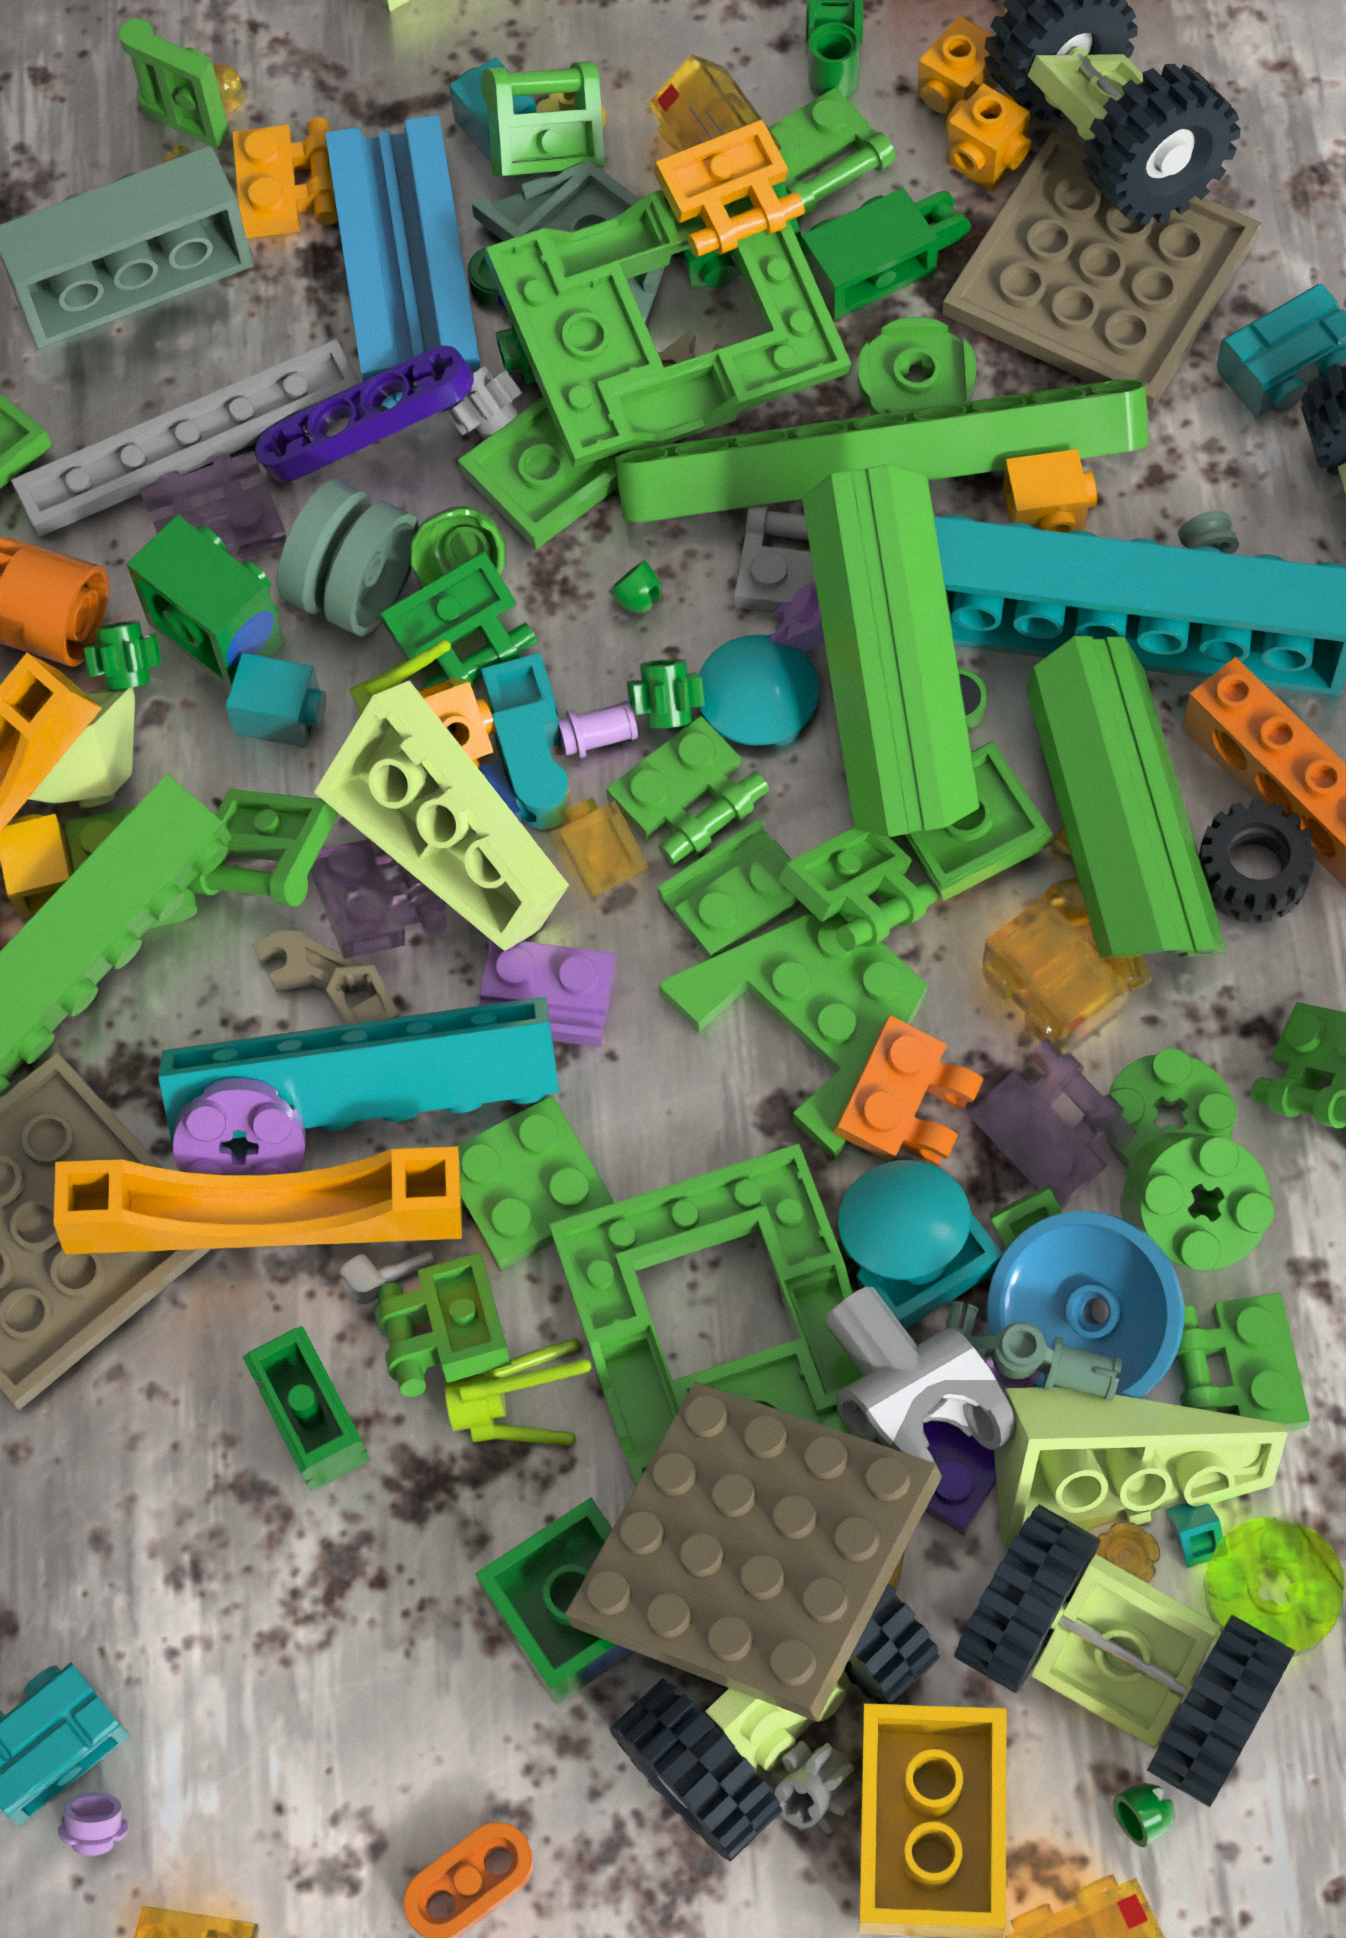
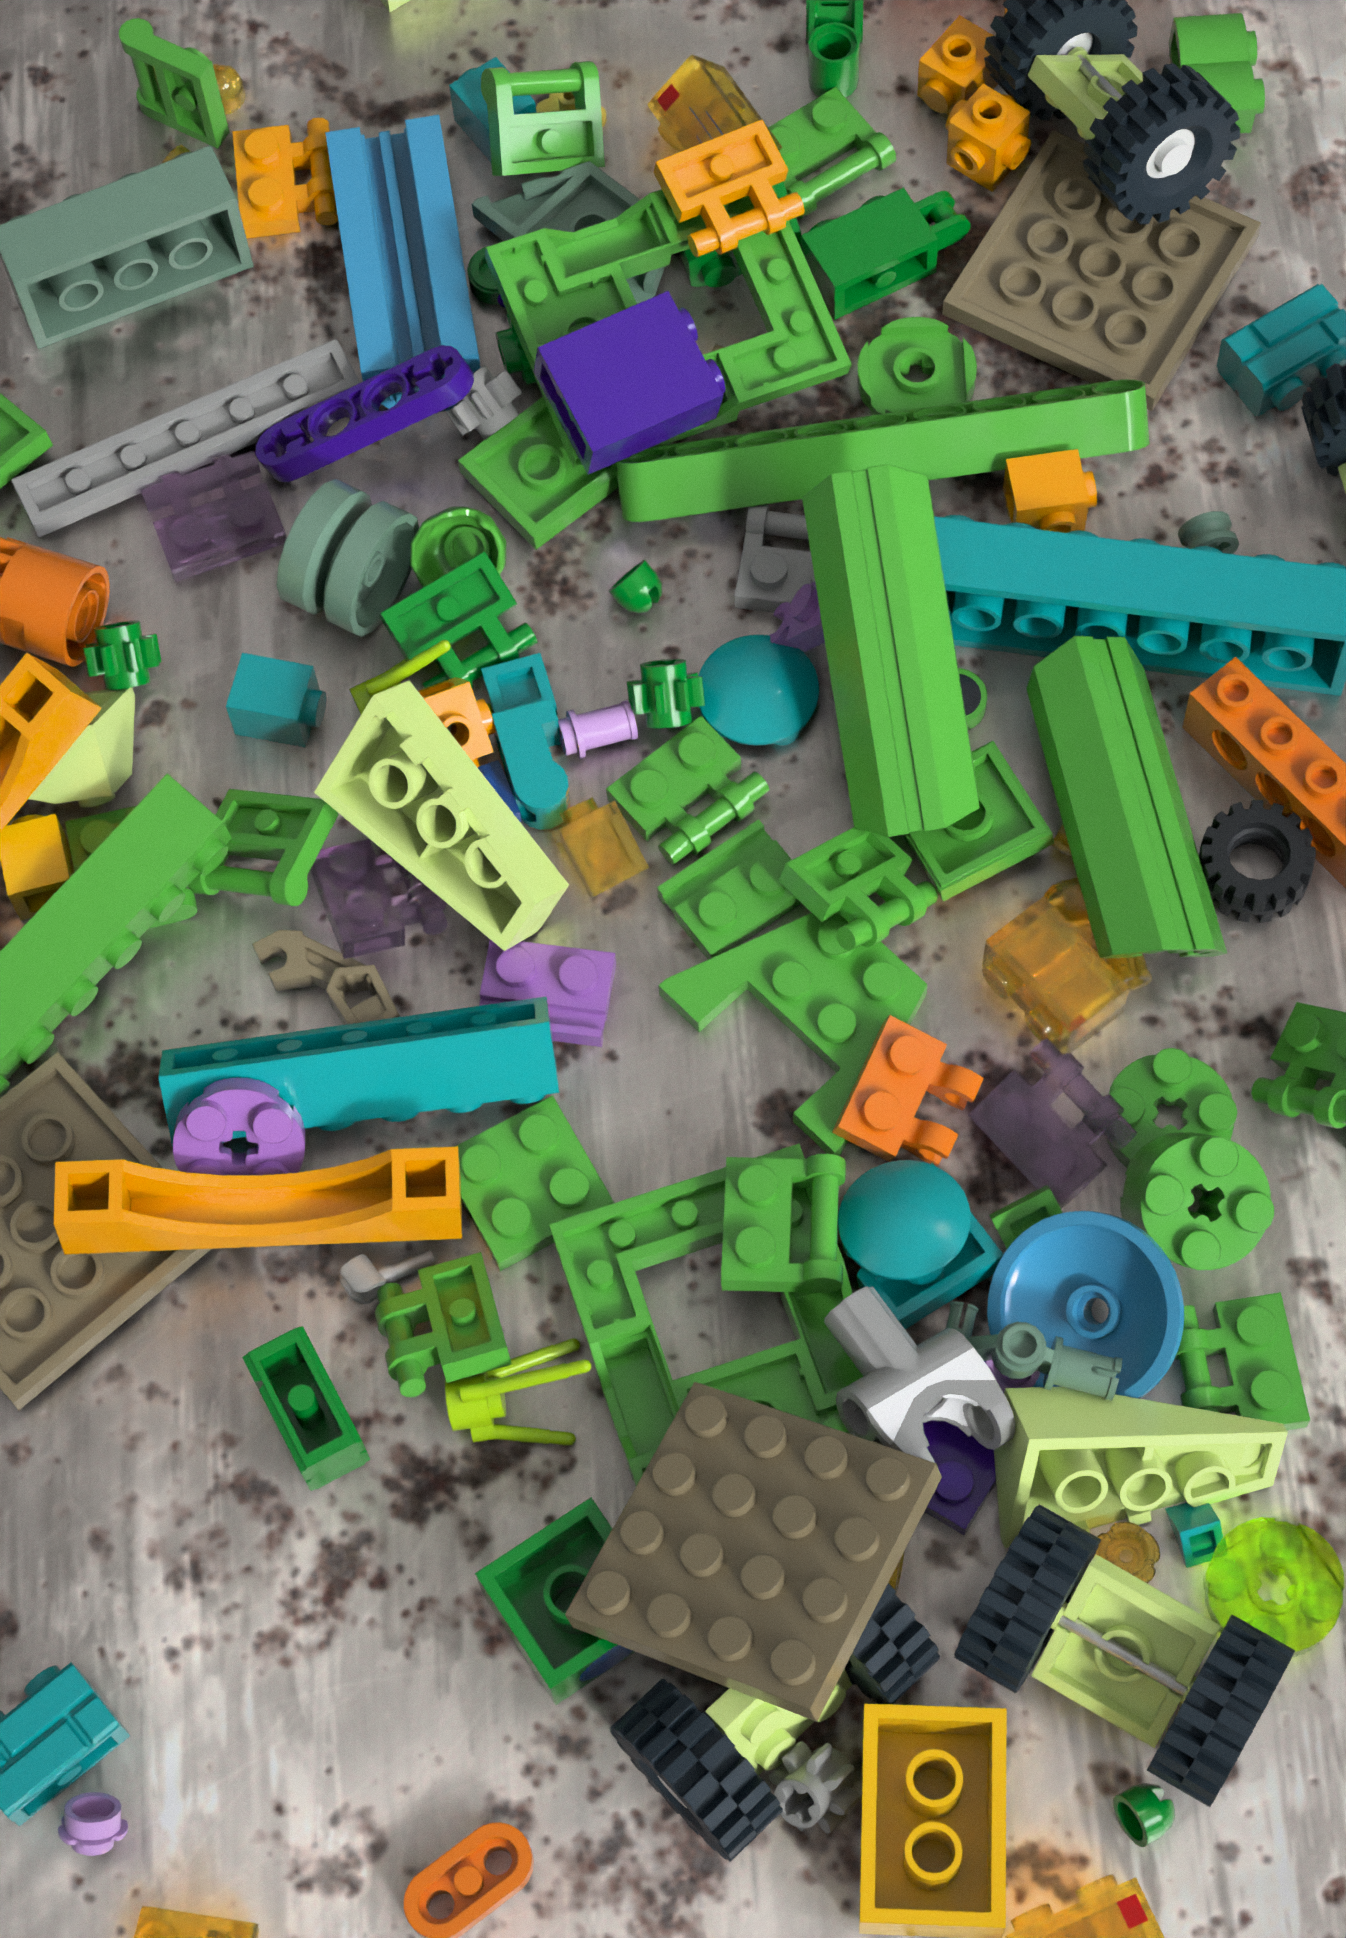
green brick [126,514,284,690] -> none
none -> dark purple brick [533,291,726,475]
none -> bright green plate [721,1154,846,1293]
none -> bright green brick [1169,13,1265,133]

